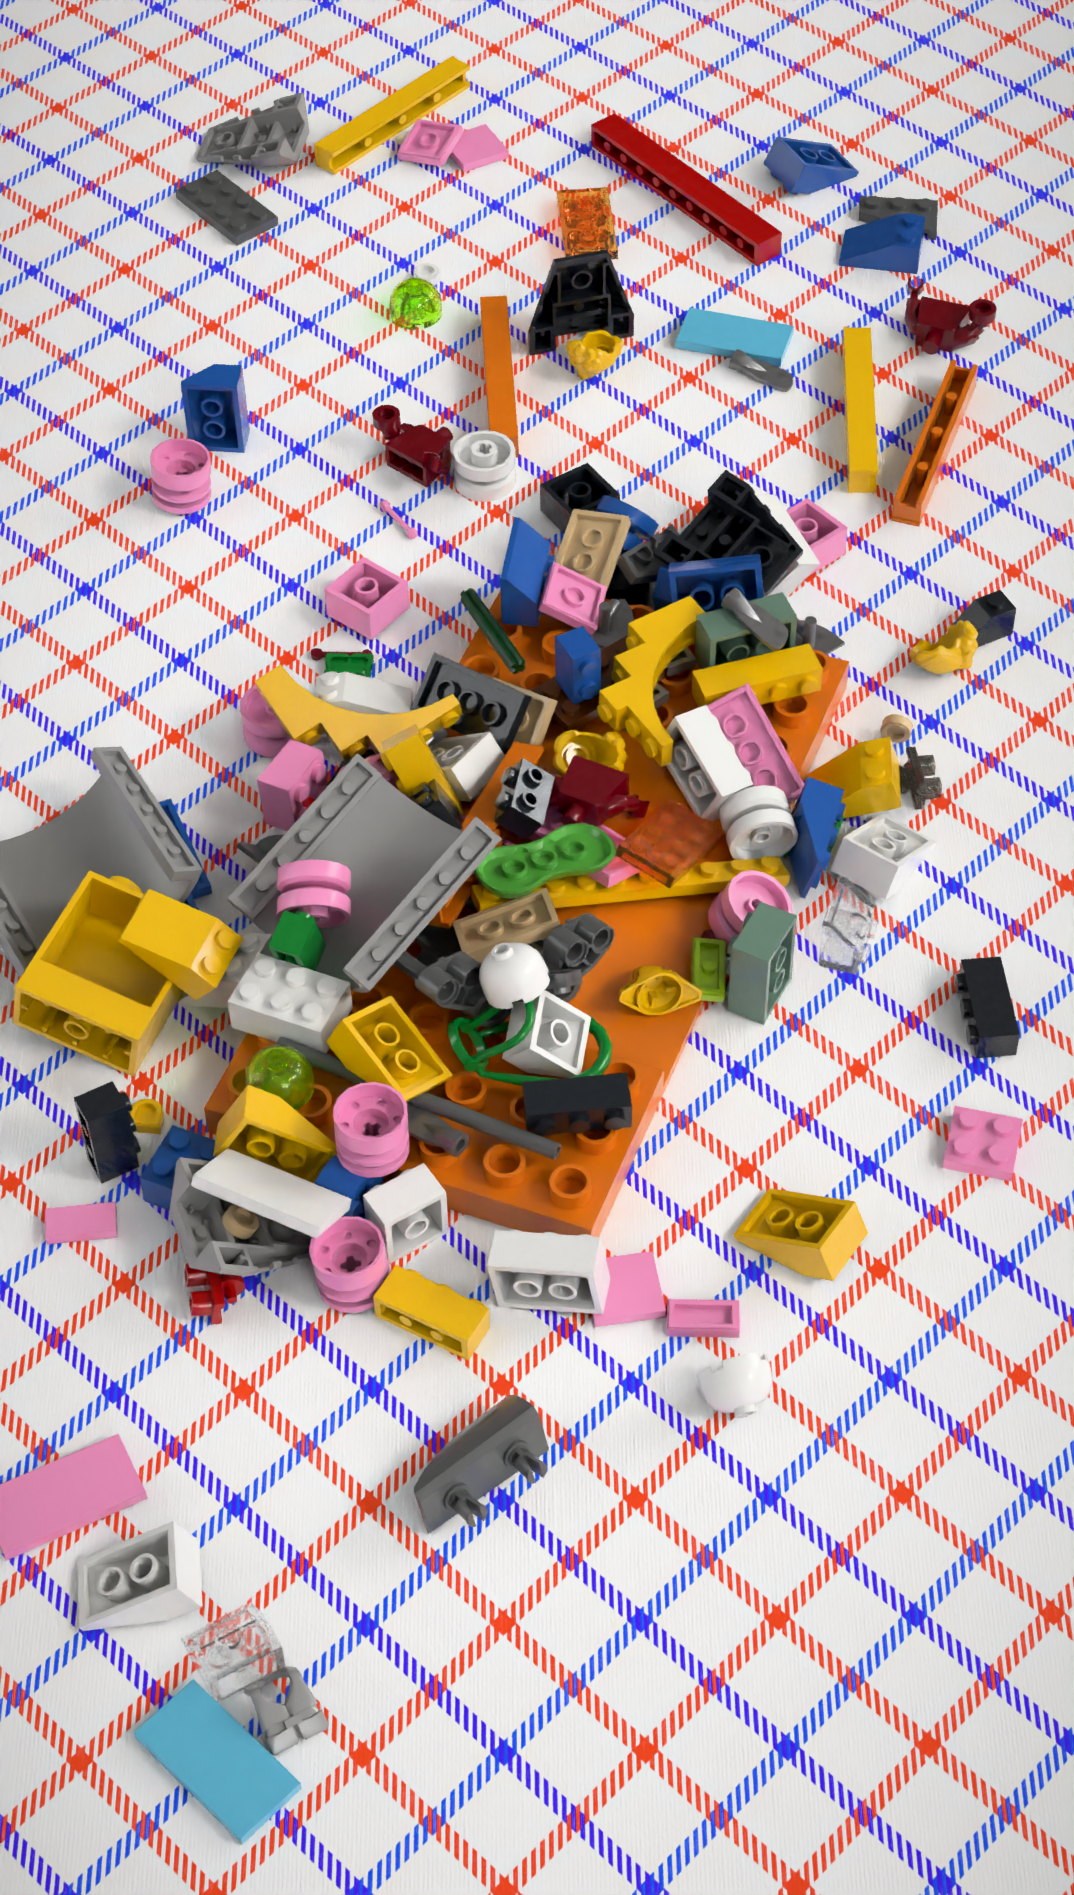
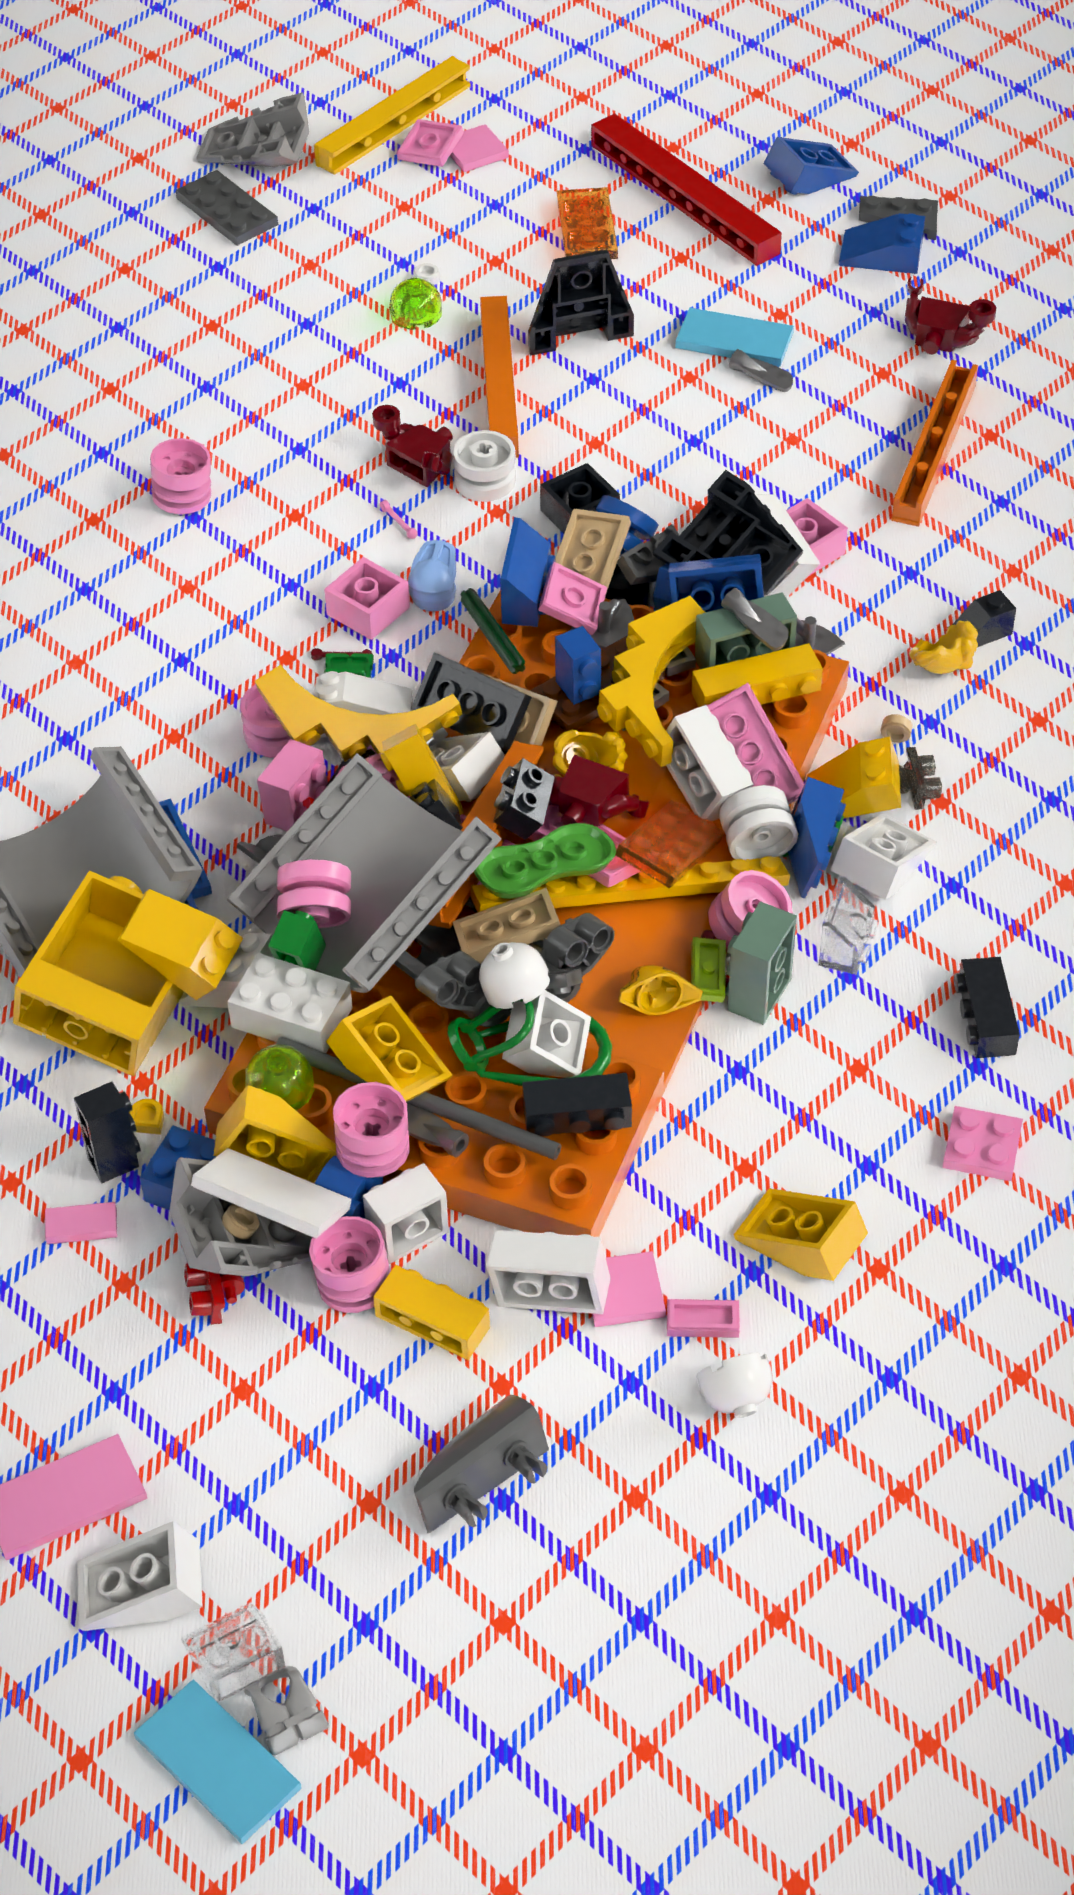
blue slope [181,364,250,453] -> none
yellow hair [566,330,624,380] -> none
yellow tile [842,326,878,493] -> none
none -> light blue helmet [408,540,456,612]

